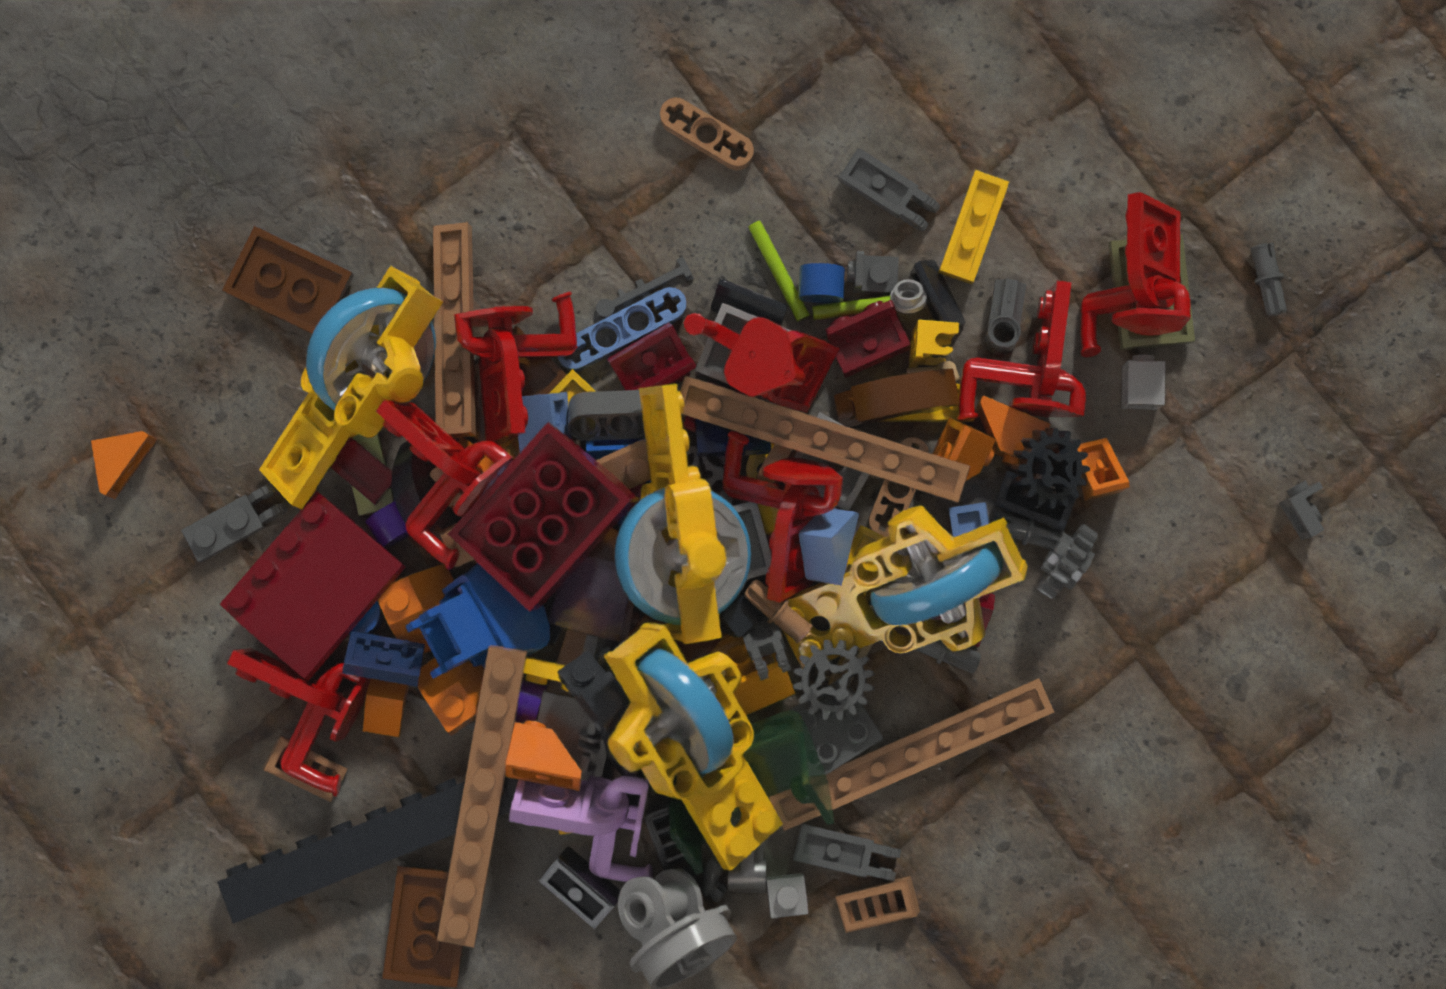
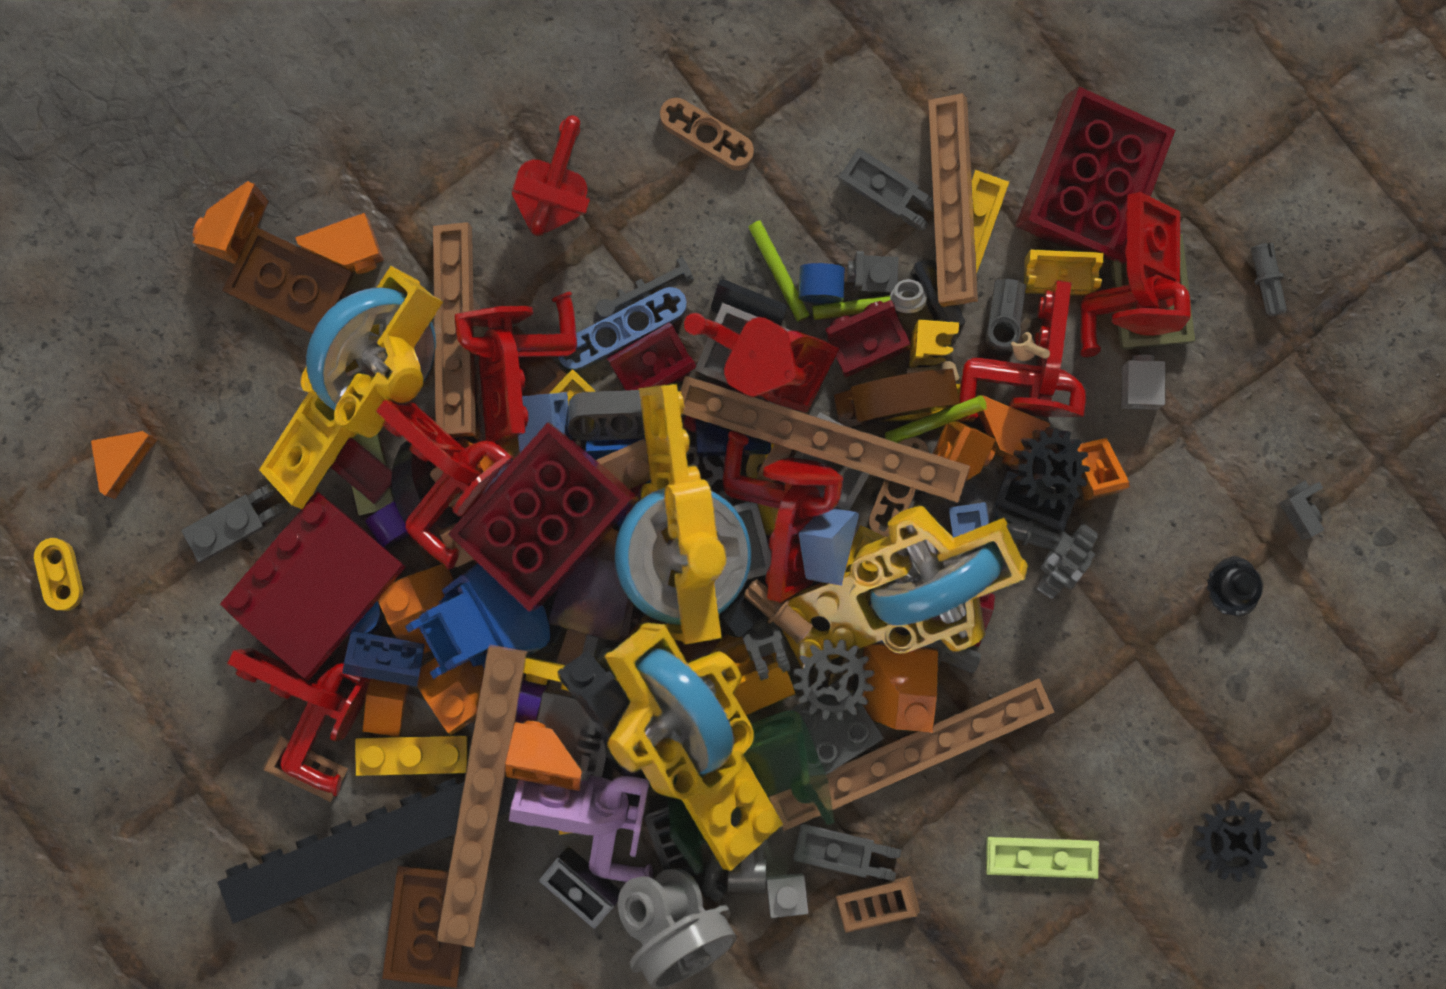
none -> yellow plate [34,538,83,611]
none -> orange slope [192,181,269,264]
none -> orange slope [295,213,384,274]
none -> yellow plate [355,736,468,776]
none -> red plate [512,115,590,236]
none -> orange slope [862,643,938,733]
none -> lime bar [885,395,987,443]
none -> medium nougat plate [929,93,978,307]
none -> yellowish green tile [986,837,1099,879]
none -> tan hand [1011,332,1050,361]
none -> dark red slope [1015,86,1176,264]
none -> yellow hinge [1024,250,1103,296]
none -> black gear [1192,800,1276,882]
none -> black hair [1207,556,1264,616]

